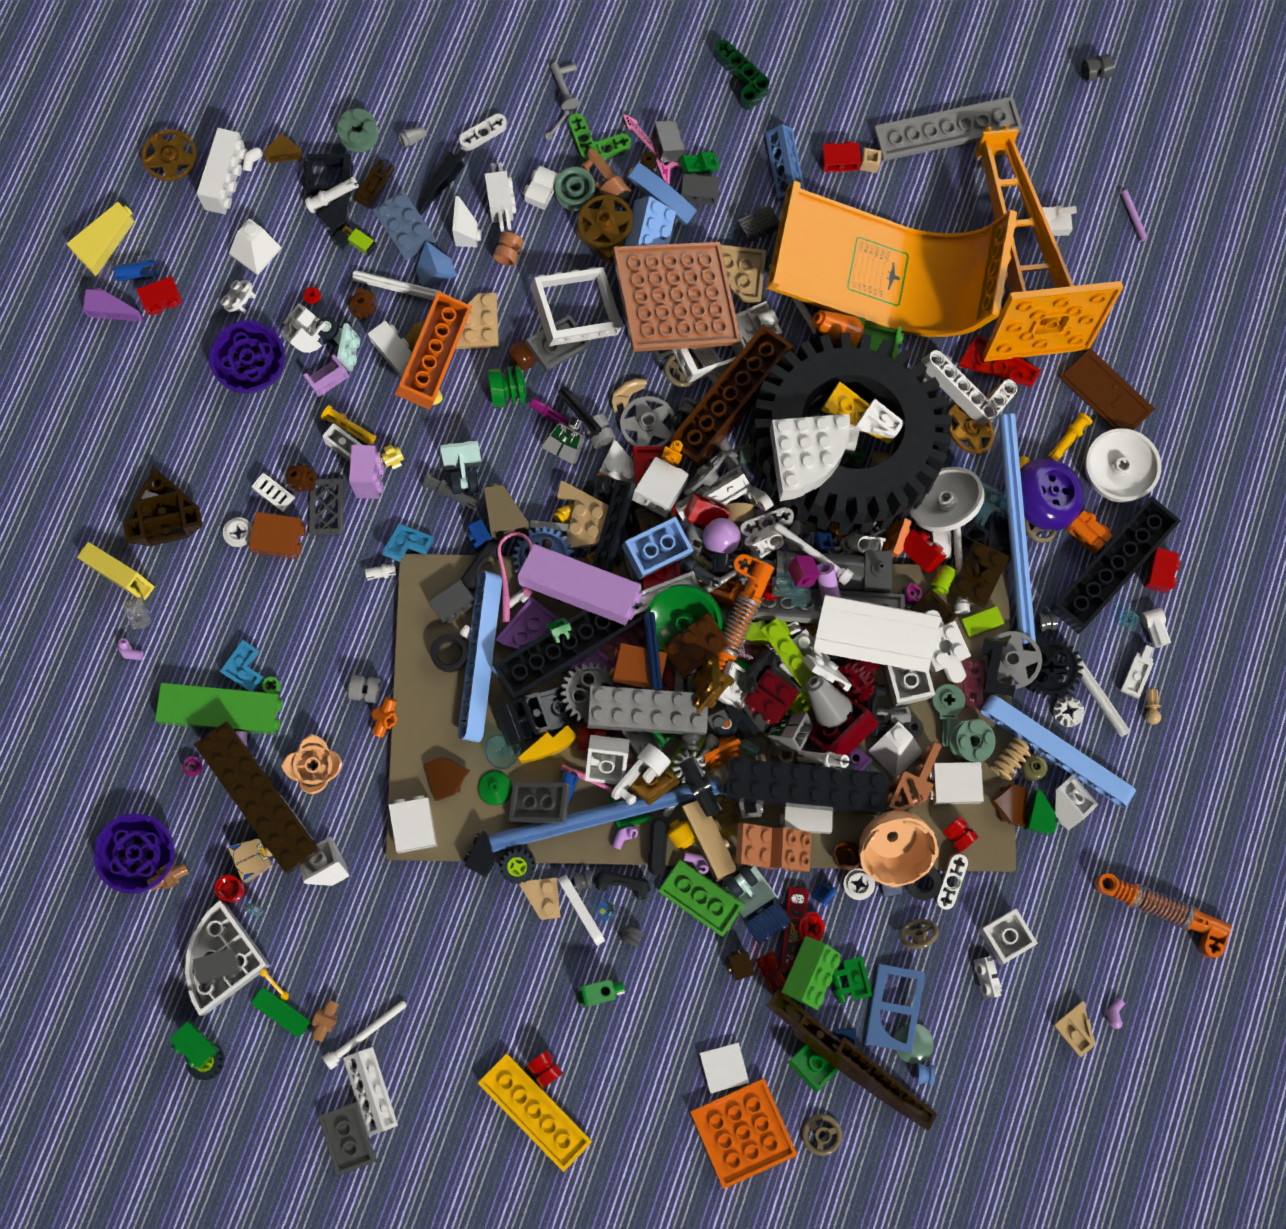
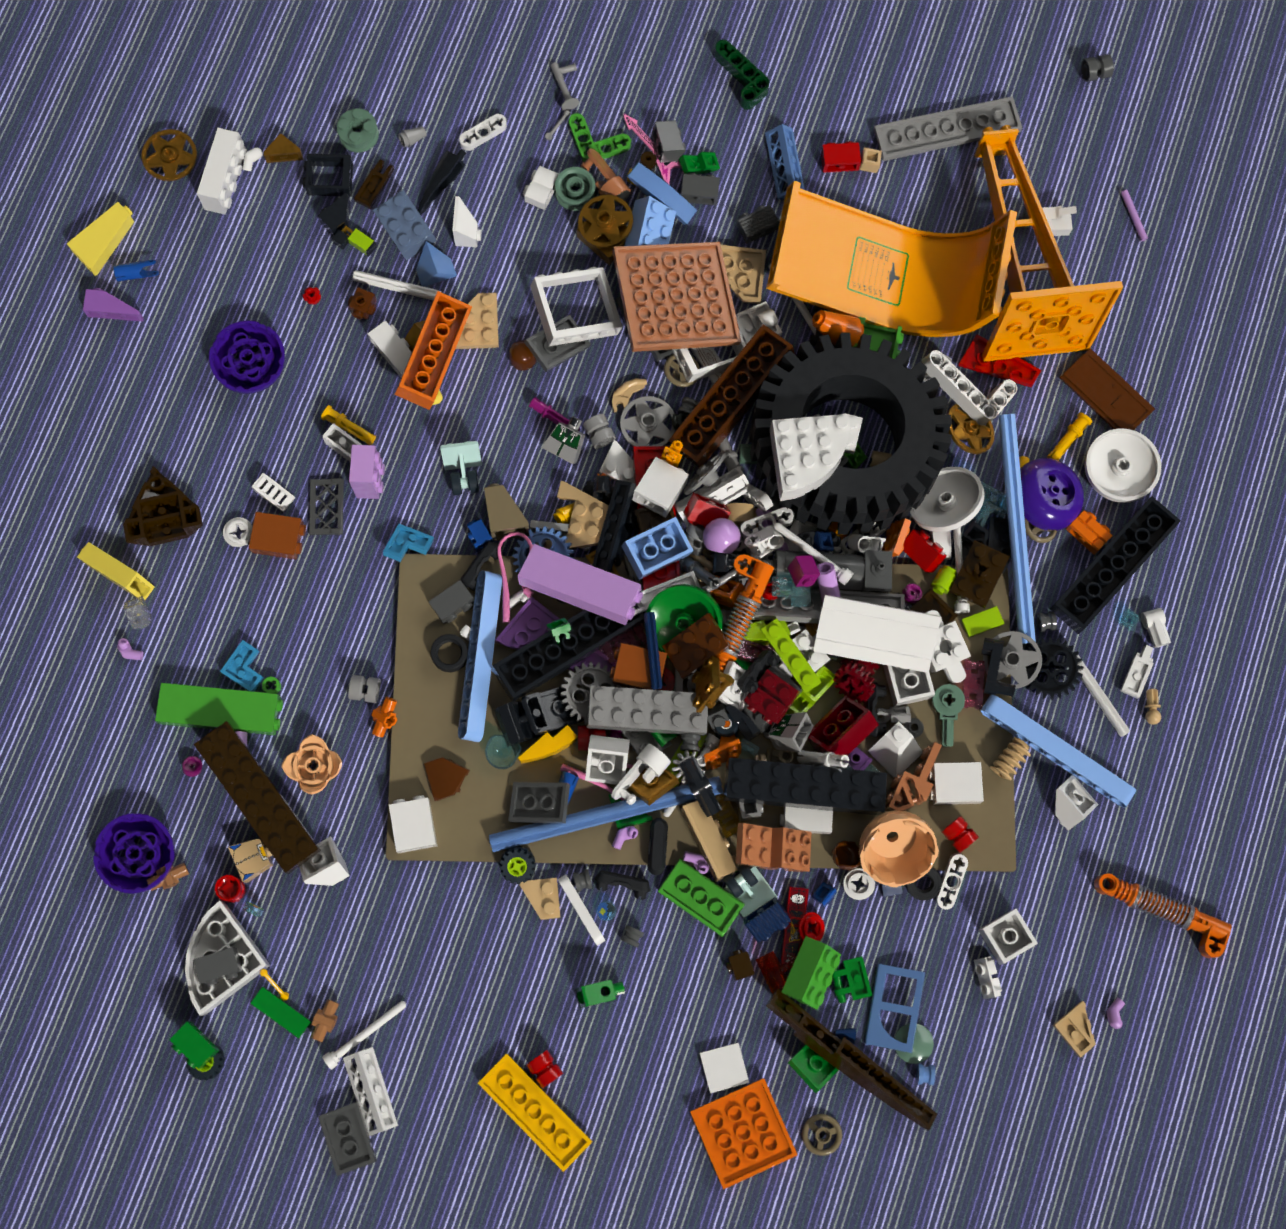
red brick [136,276,183,316] -> none
white plate [220,280,256,314] -> none
white slope [229,219,281,275] -> none
white brick [281,303,326,352] -> none
reddish brown brick [286,463,317,492] -> none
lavender panel [303,354,349,398] -> none
white pin [305,177,359,213] -> none
light aqua plate [316,316,360,371] -> none
white pin [365,563,396,581] -> none
light yellow gear [381,444,404,469] -> none
dark grey pin [422,472,479,510] -> none
black slope [463,830,496,878] -> none
green piece [477,770,513,806] -> none
white brick [485,162,516,232] -> none
green wheel [488,365,526,408] -> none
nougat wheel [493,232,524,266] -> none
black axle [558,386,602,436] -> none
yellow head [667,819,696,849] -> none
white wing [802,654,852,691] -> none
light grey cone [806,676,853,728] -> none
yellow wing [821,382,894,443] -> none
white wing [854,399,905,439] -> none
dark tan piece [899,919,939,949] -> none
sand green wheel [948,719,995,763] -> none
reddish brown slope [991,785,1027,827] -> none
olive head [1020,755,1048,781] -> none
green slope [1025,790,1058,836] -> none
white gear [1053,696,1085,727] -> none
red brick [1144,548,1181,593] -> none

